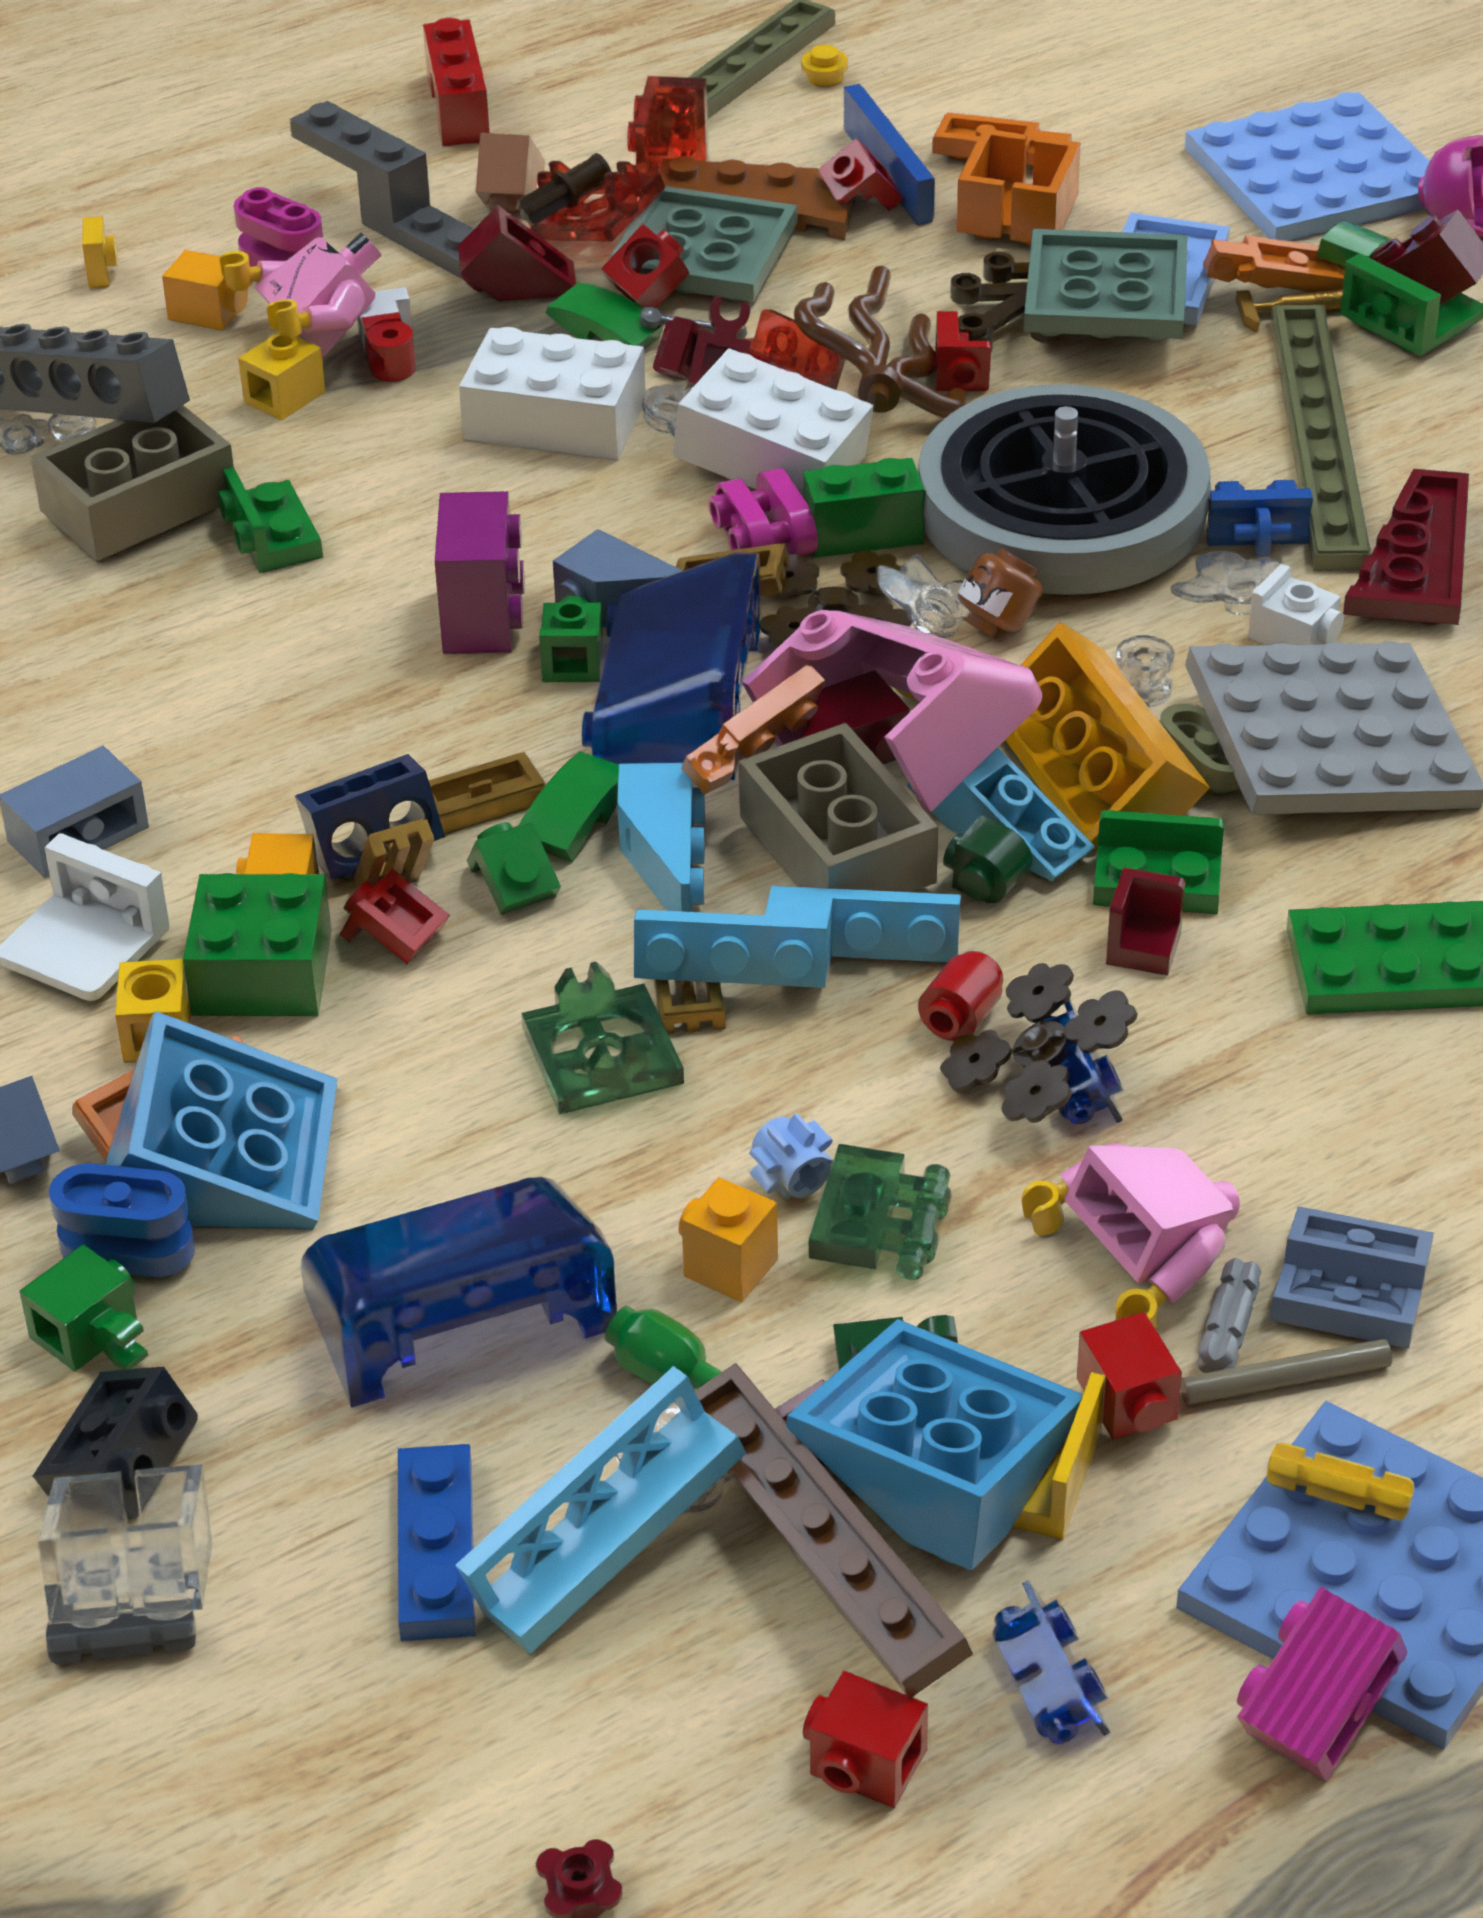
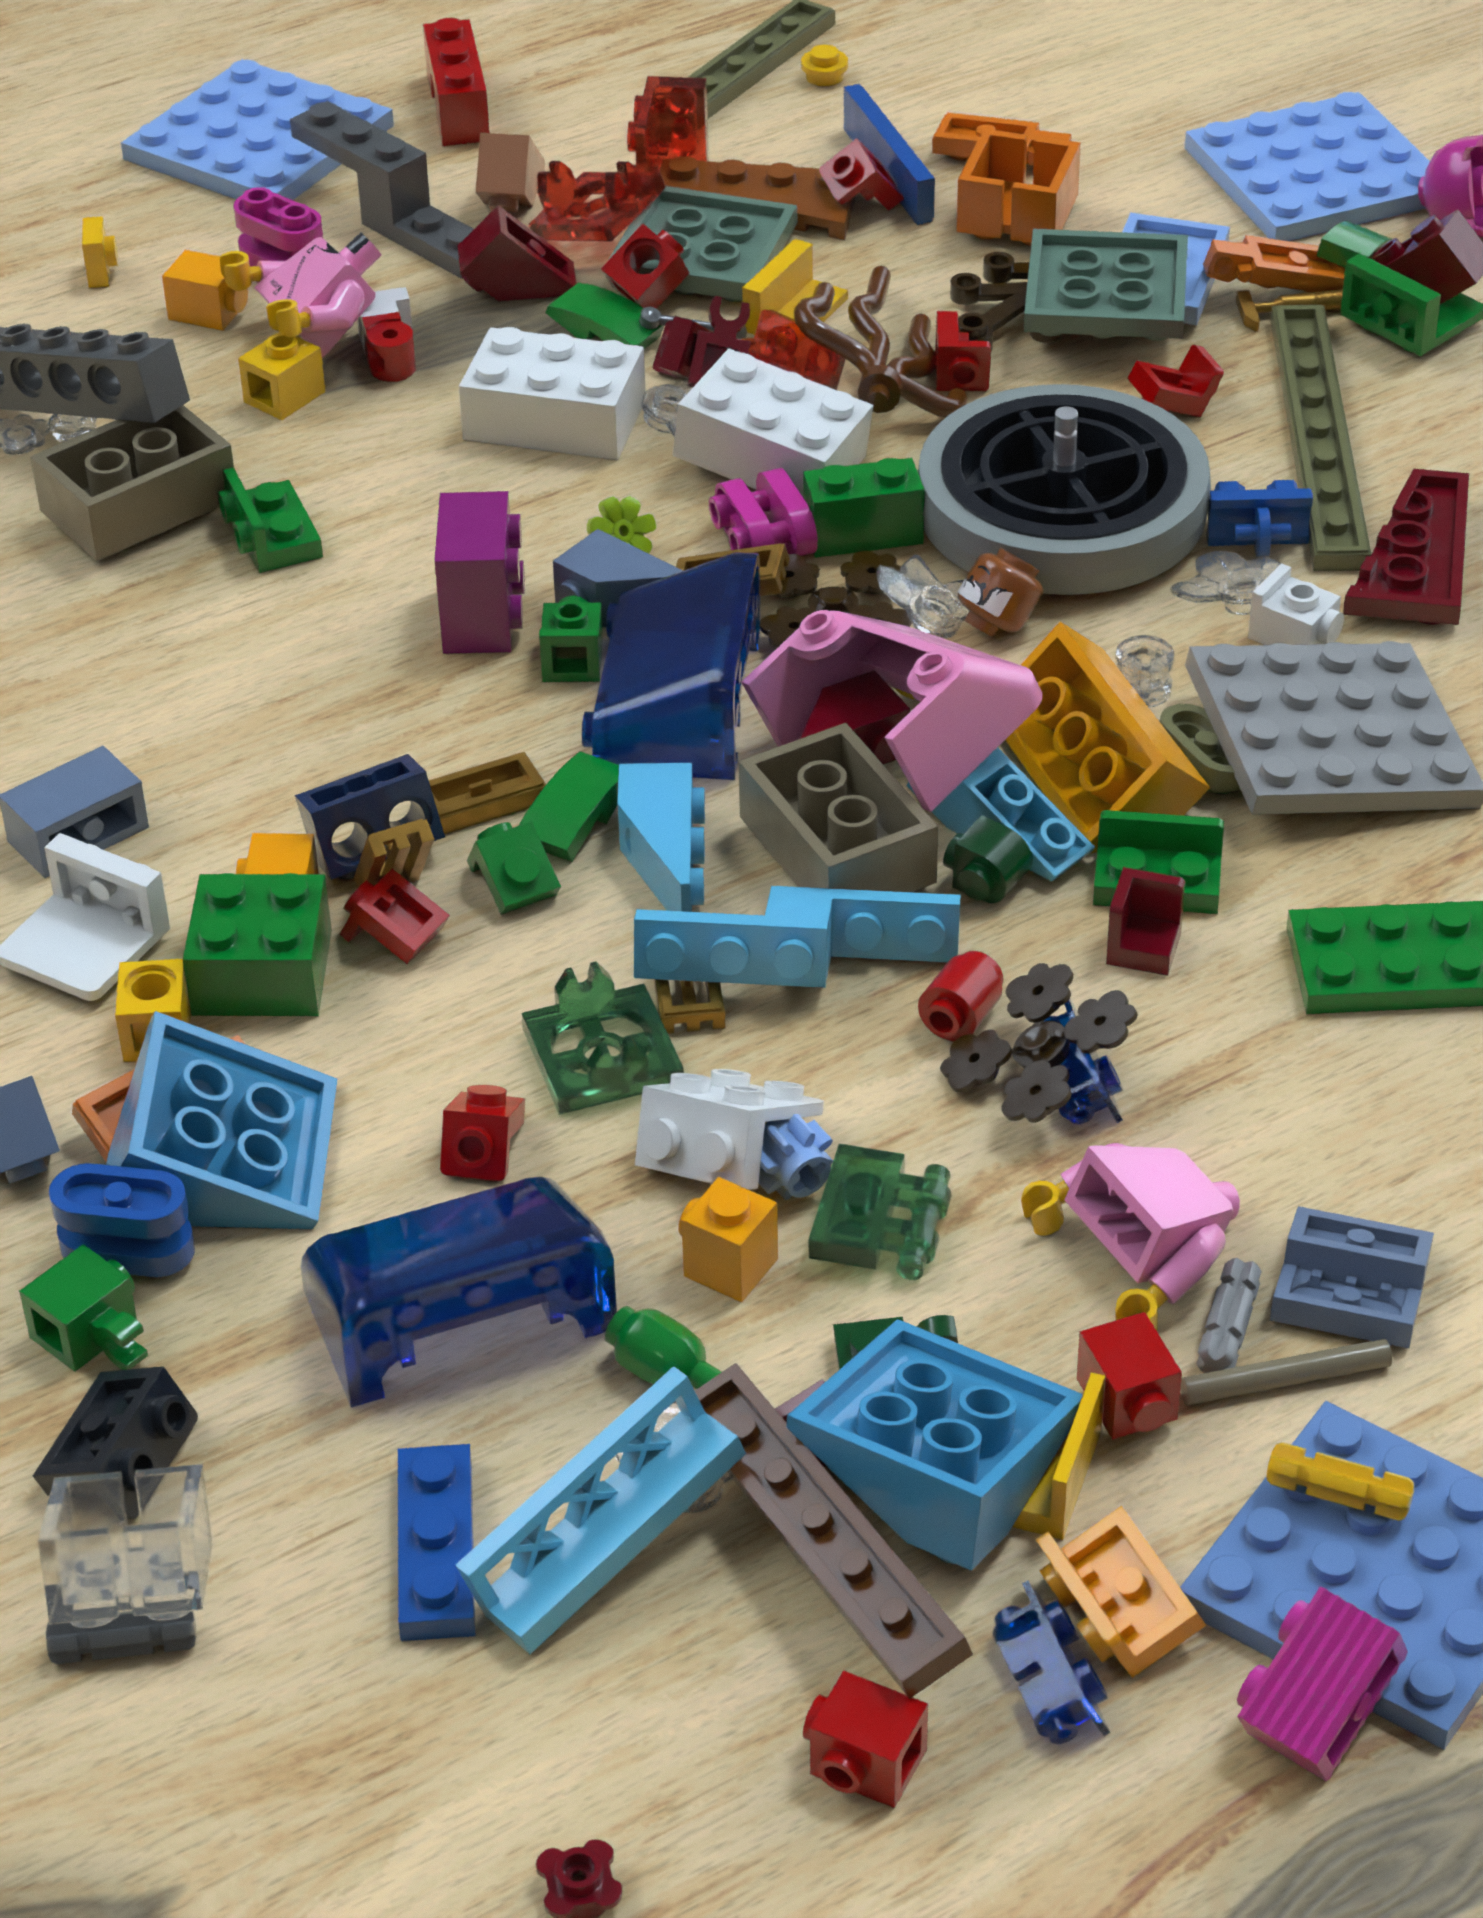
dark brown axle [517,153,613,225] -> none
orange hinge [681,665,825,794] -> none
none -> light blue plate [121,59,394,200]
none -> red bracket [440,1085,525,1181]
none -> lime plant [587,496,657,554]
none -> white bracket [635,1069,824,1190]
none -> yellow panel [742,239,848,349]
none -> light orange bracket [1036,1505,1207,1678]
none -> red bracket [1127,344,1224,417]

